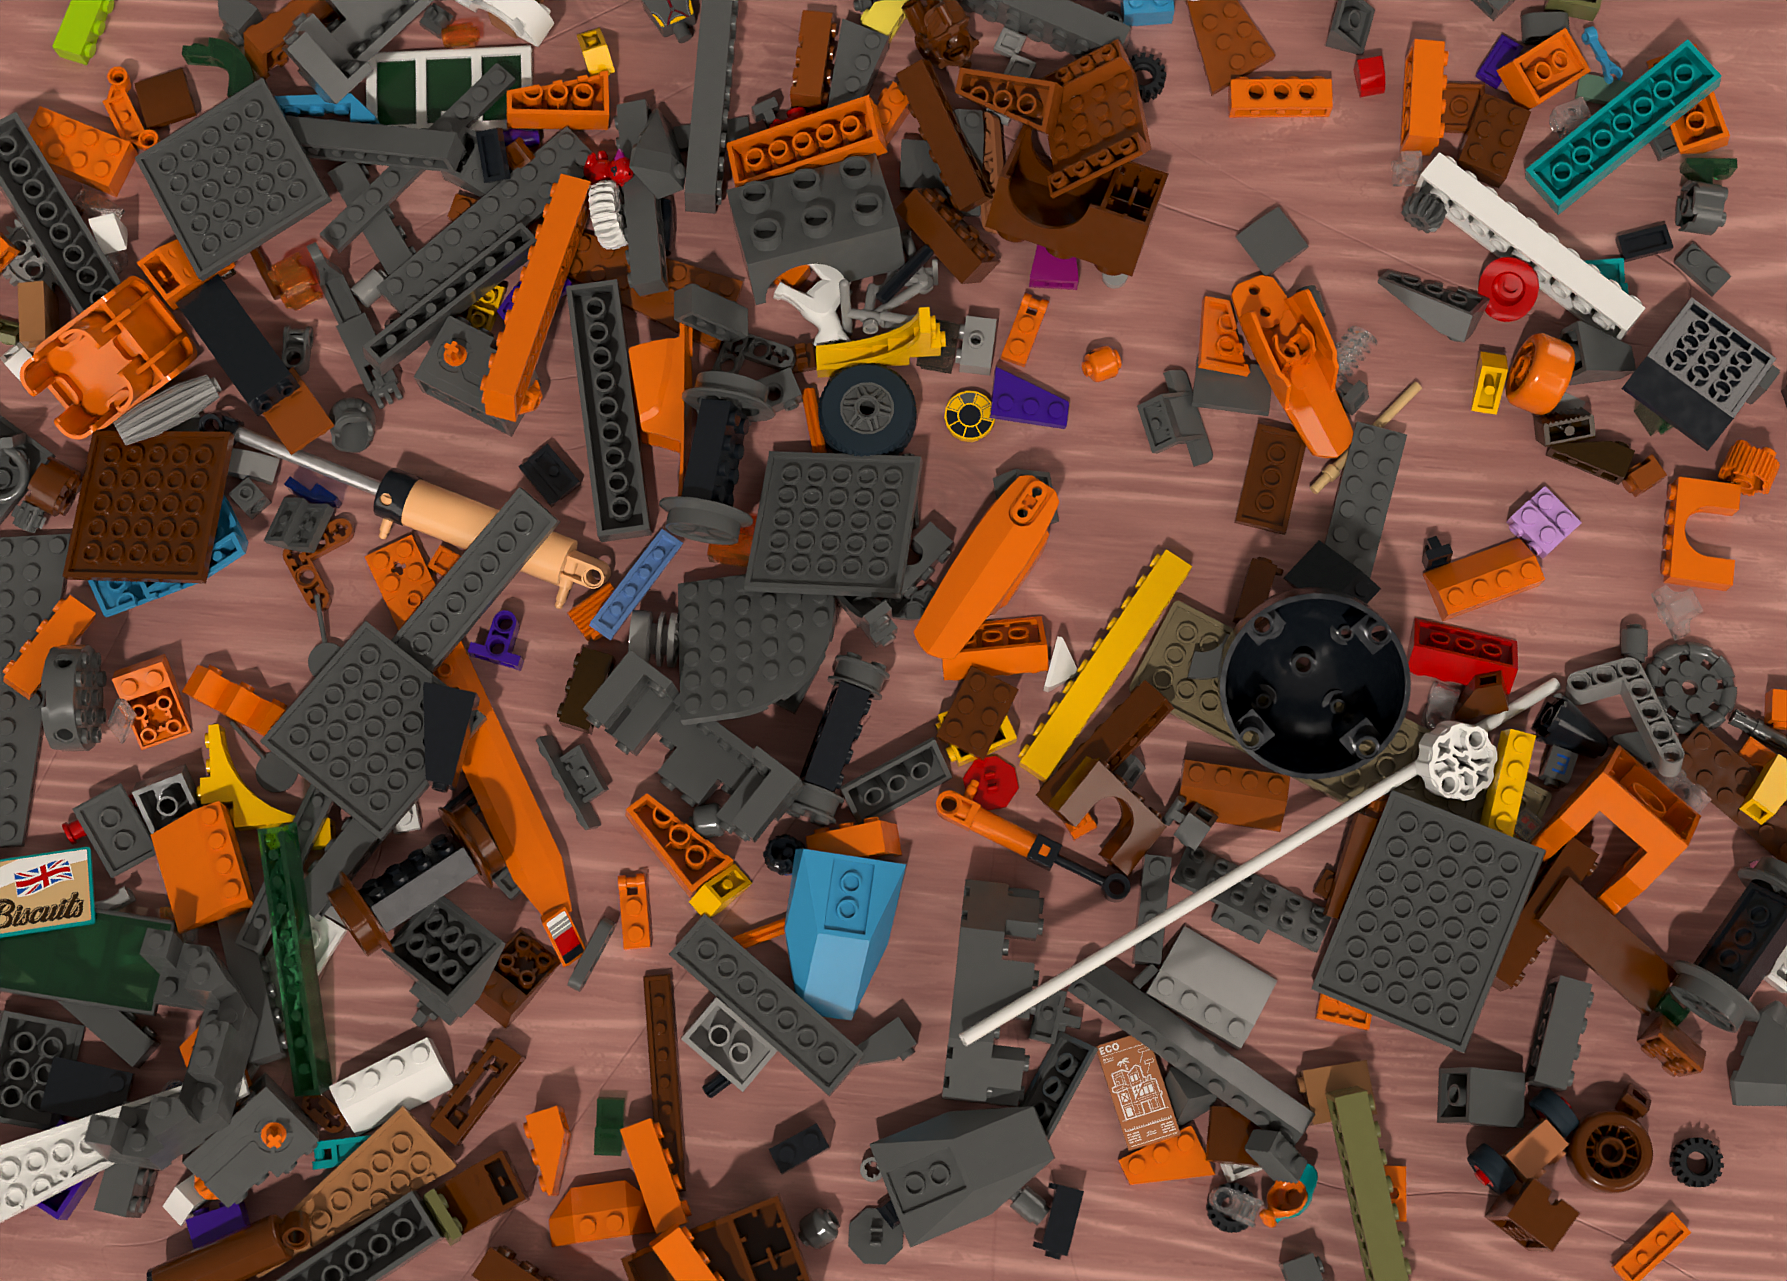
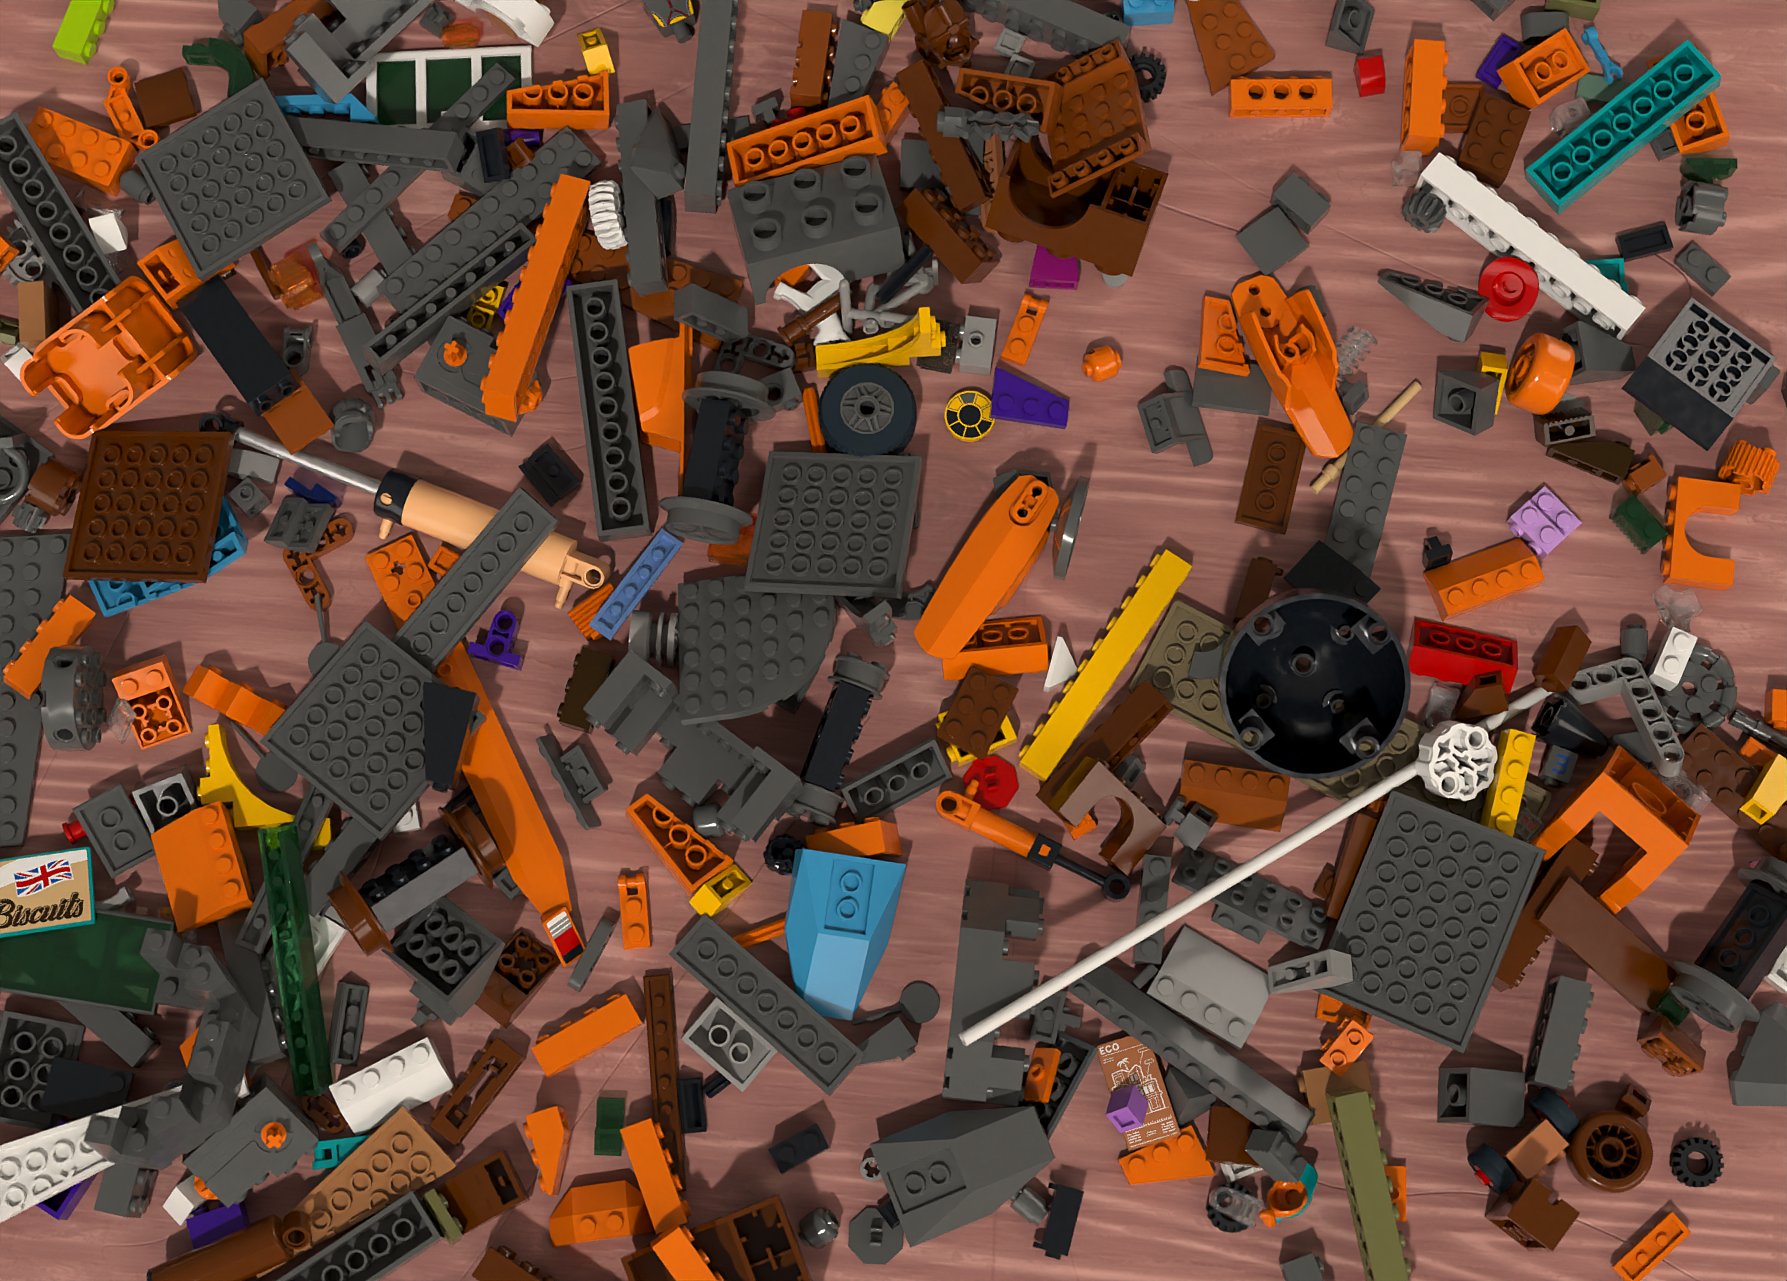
light grey plate [113,374,222,445] -> none
red animal [584,149,635,187] -> none
dark grey arch [893,522,953,603] -> none
none -> dark grey brick [120,169,156,205]
none -> dark grey slope [325,982,369,1066]
none -> black hinge [341,238,362,259]
none -> orange brick [531,993,644,1078]
none -> black tile [676,1077,707,1134]
none -> reddish brown pin [777,291,852,347]
none -> dark grey piece [852,983,940,1026]
none -> dark grey sword [936,106,1039,143]
none -> orange plate [1023,1048,1061,1103]
none -> dark grey dish [1050,476,1090,581]
none -> medium lavender panel [1105,1084,1149,1133]
none -> light grey slope [1268,949,1353,994]
none -> dark grey brick [1270,173,1331,235]
none -> orange bracket [1319,1013,1374,1077]
none -> dark grey slope [1433,371,1500,436]
none -> reddish brown brick [1533,625,1592,692]
none -> clear green brick [1609,494,1669,555]
none -> white brick [1647,627,1698,691]

